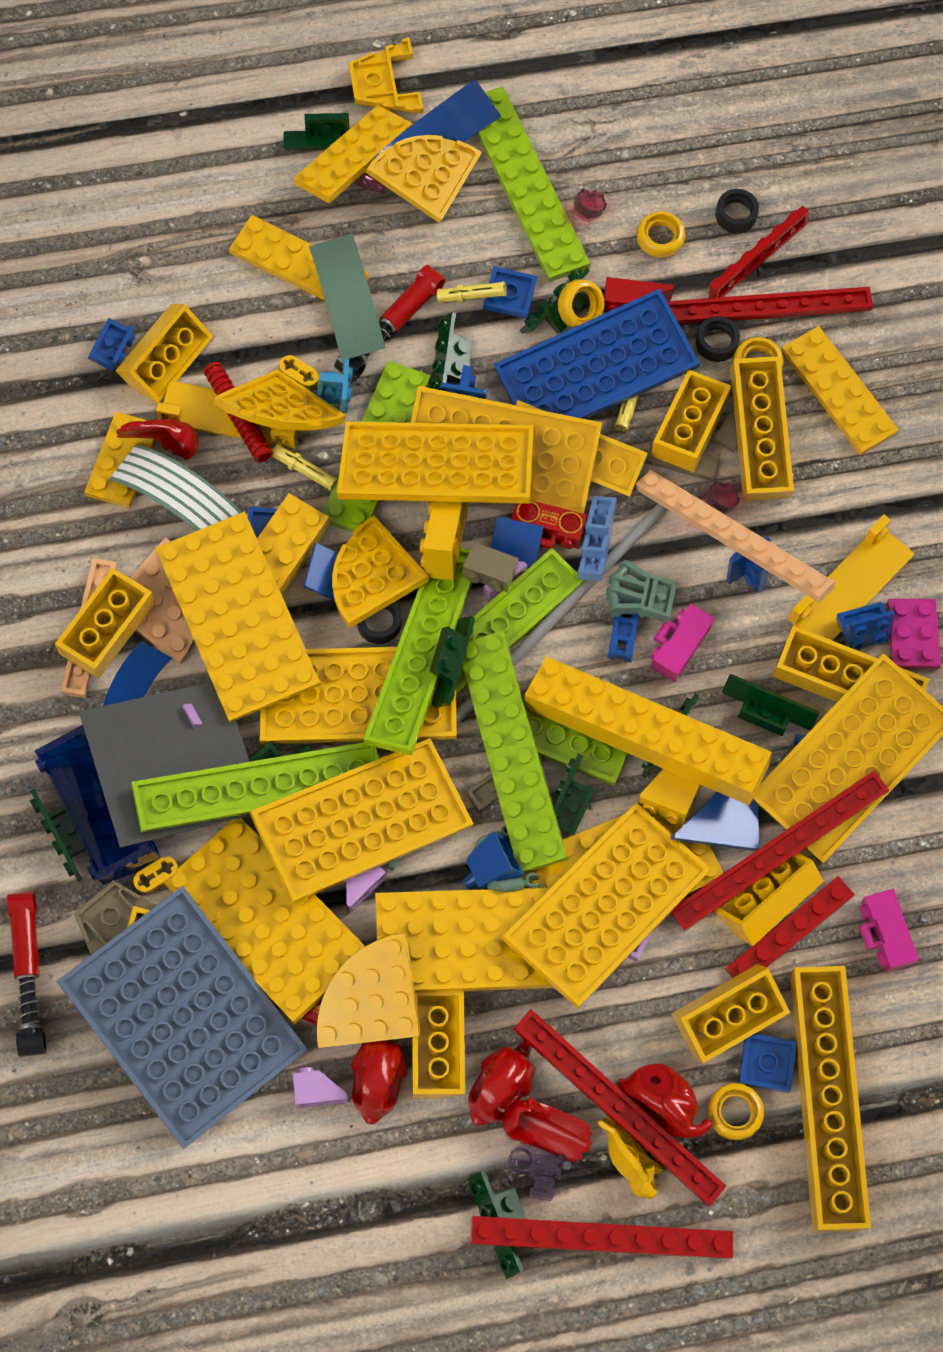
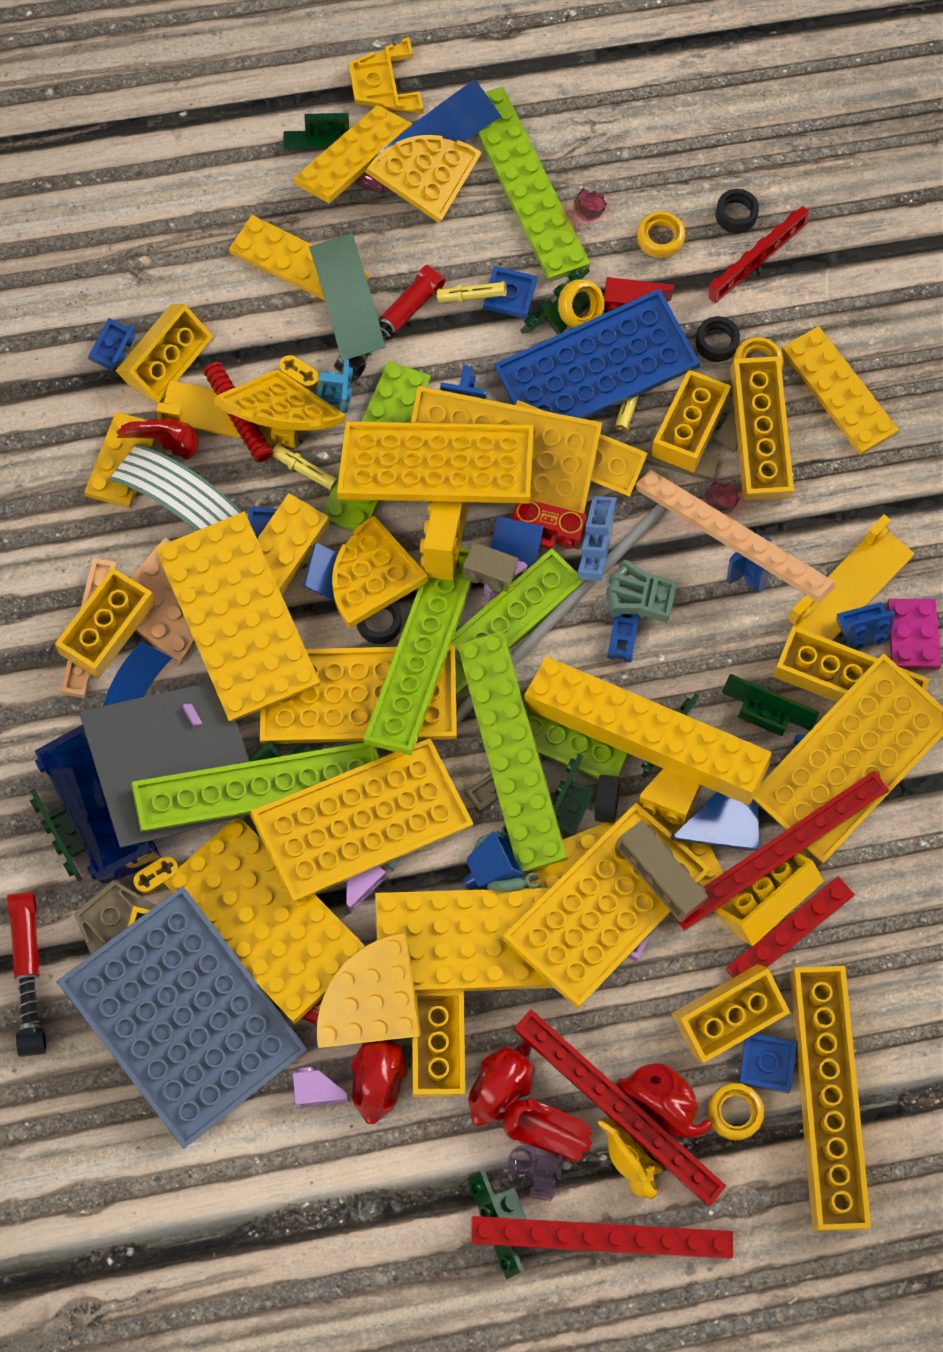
dark green bracket [429,312,473,390] -> none
dark green bracket [429,616,475,708] -> none
dark pink piece [650,603,715,683] -> none
red plate [667,286,873,325] -> none
dark pink piece [859,888,919,973] -> none
none -> black tyre [594,775,620,823]
none -> dark tan brick [615,820,708,922]

